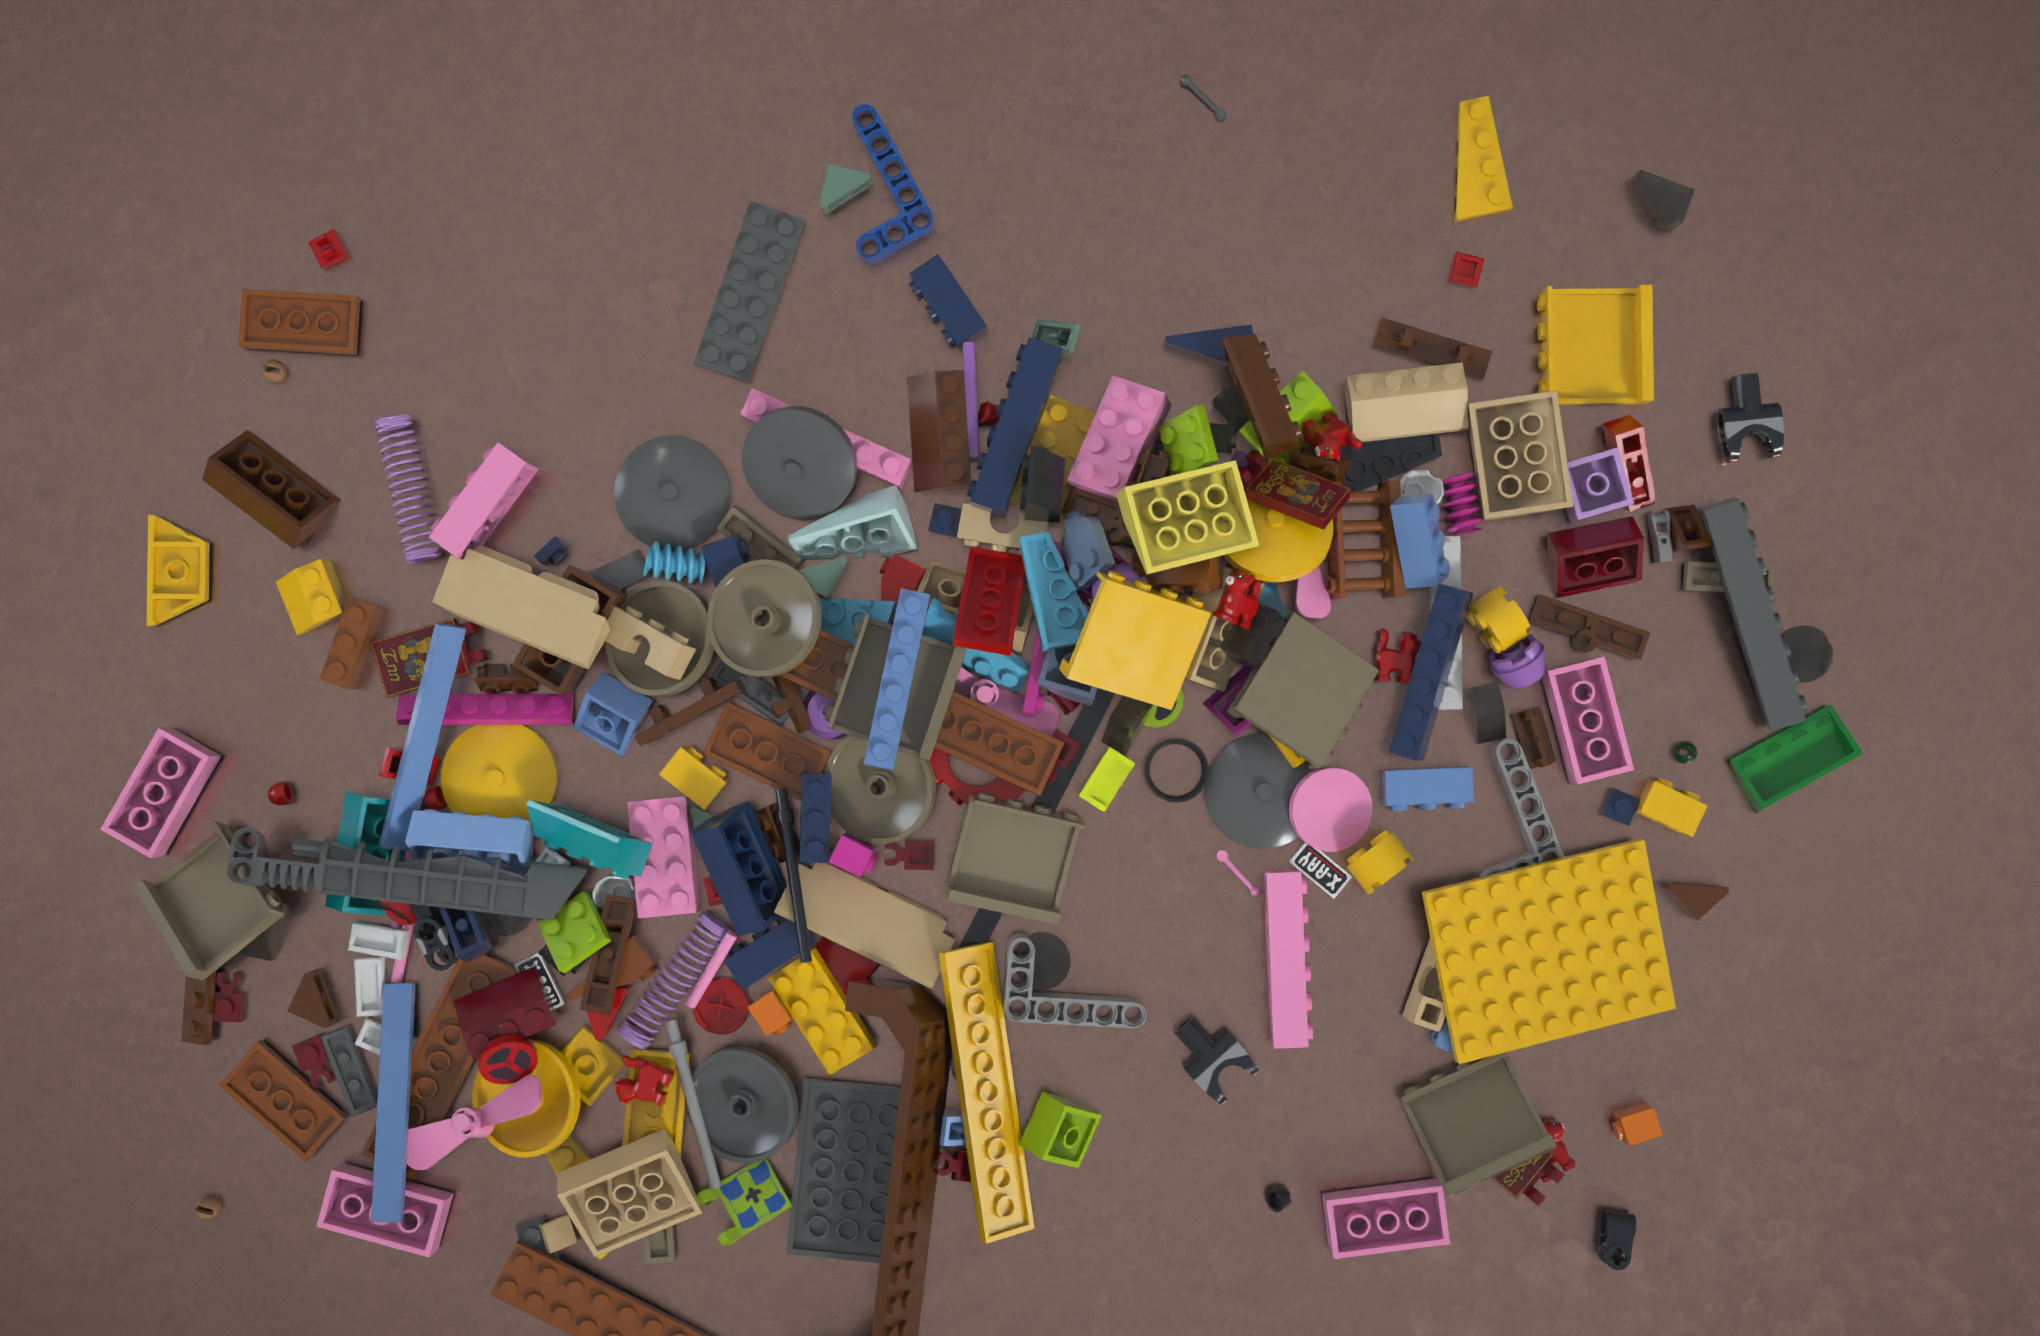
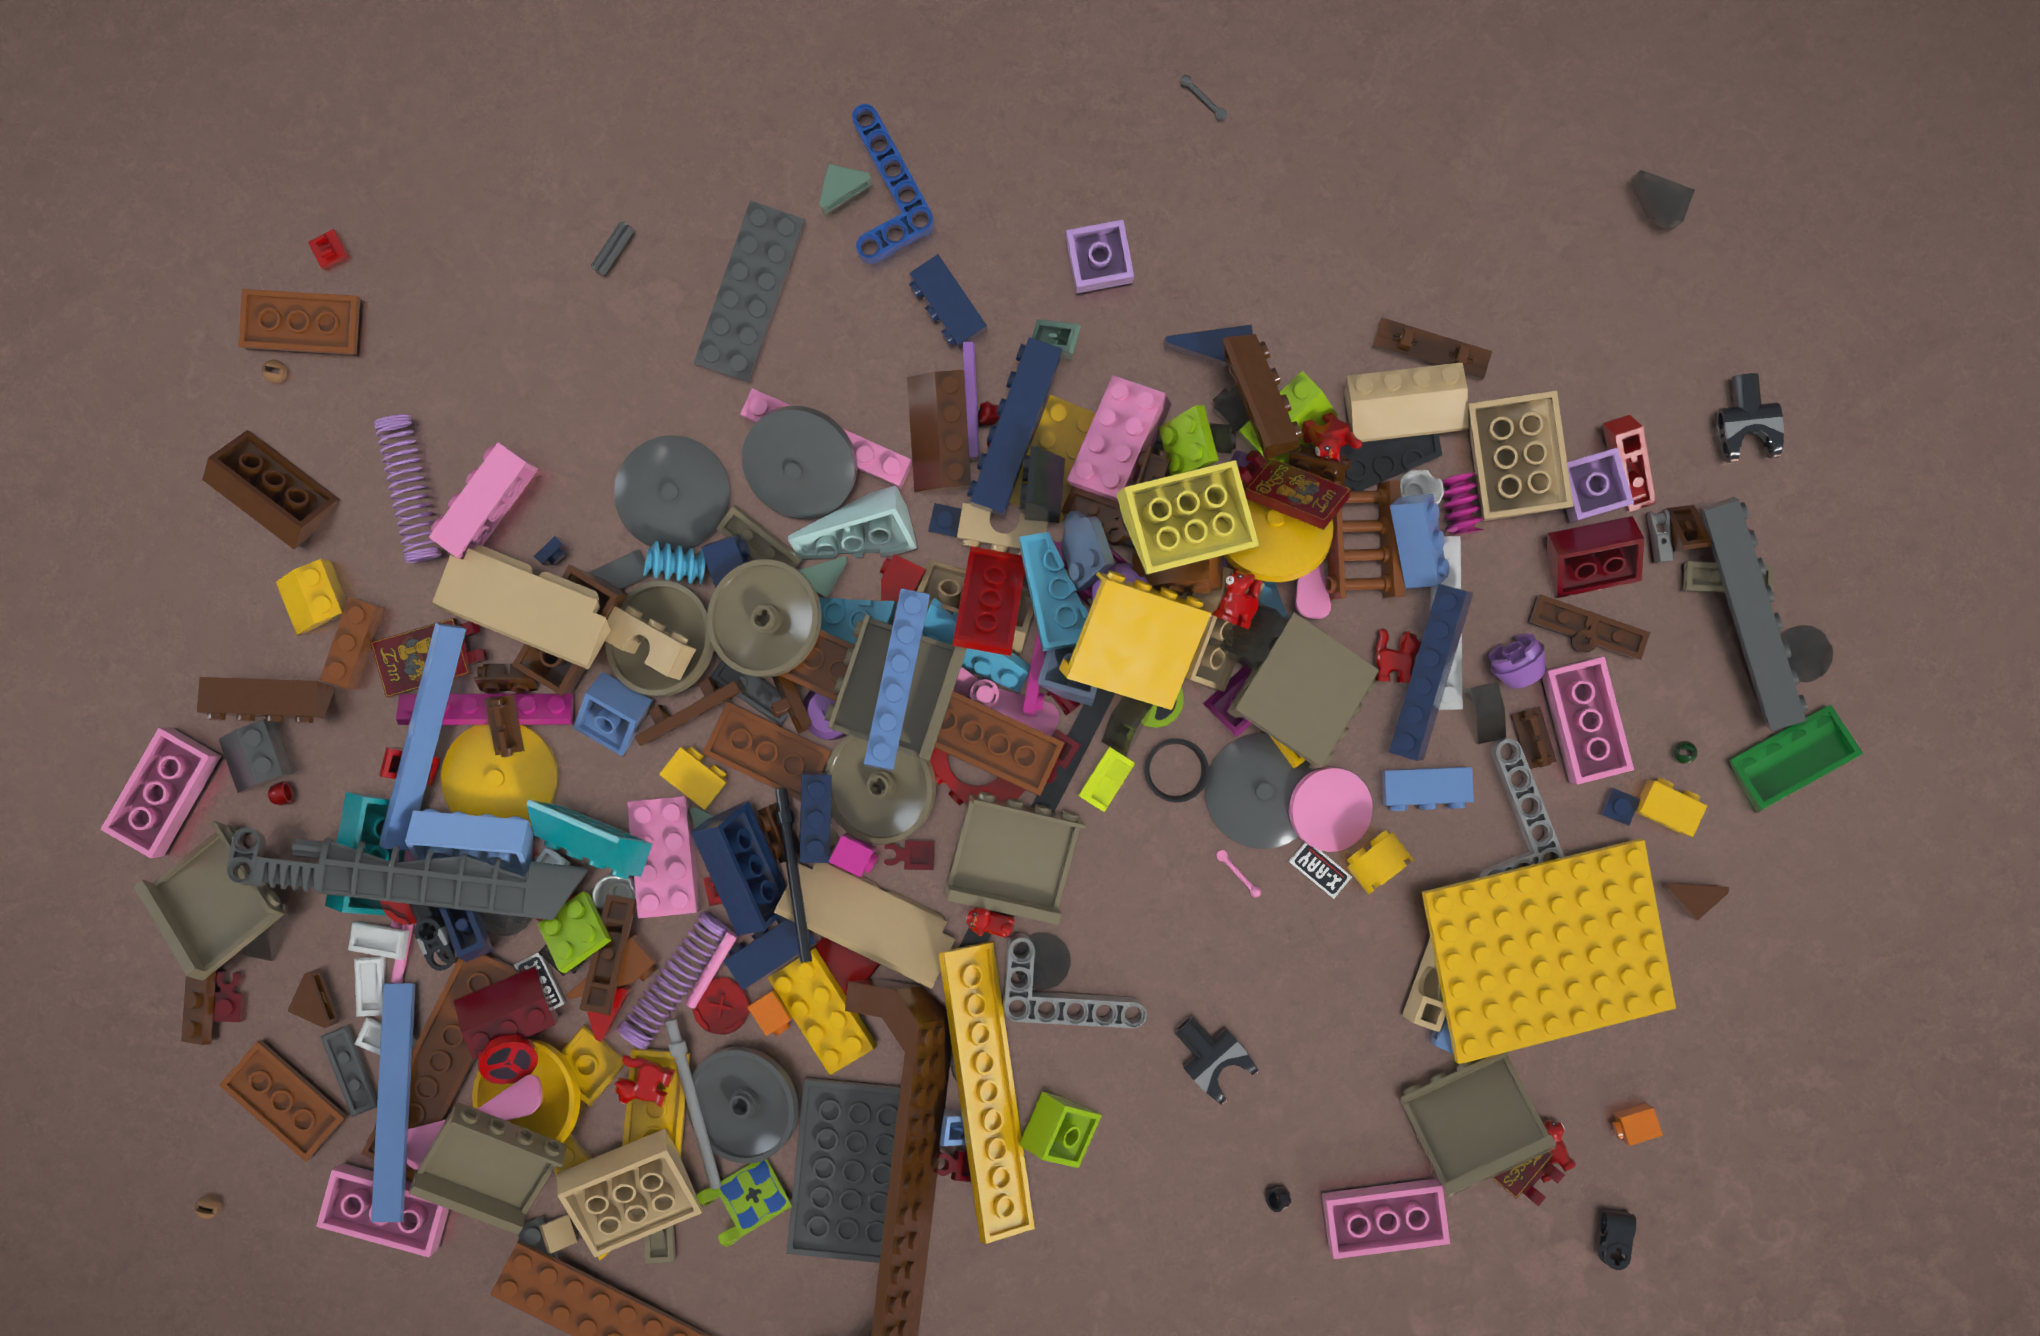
yellow wing [147,515,210,626] -> none
dark red plate [292,1033,335,1089] -> none
red hinge [422,786,447,811] -> none
bright pink brick [1263,870,1313,1049] -> none
red tile [1448,252,1484,288] -> none
yellow wing [1455,96,1513,222] -> none
yellow brick [1466,586,1532,654] -> none
yellow panel [1537,285,1654,405] -> none
none -> reddish brown slope [197,677,334,724]
none -> dark grey slope [219,719,293,793]
none -> dark tan panel [409,1102,566,1235]
none -> reddish brown hinge [485,694,525,757]
none -> dark grey axle [591,222,633,275]
none -> red animal [966,908,1015,938]
none -> lavender brick [1066,220,1134,294]

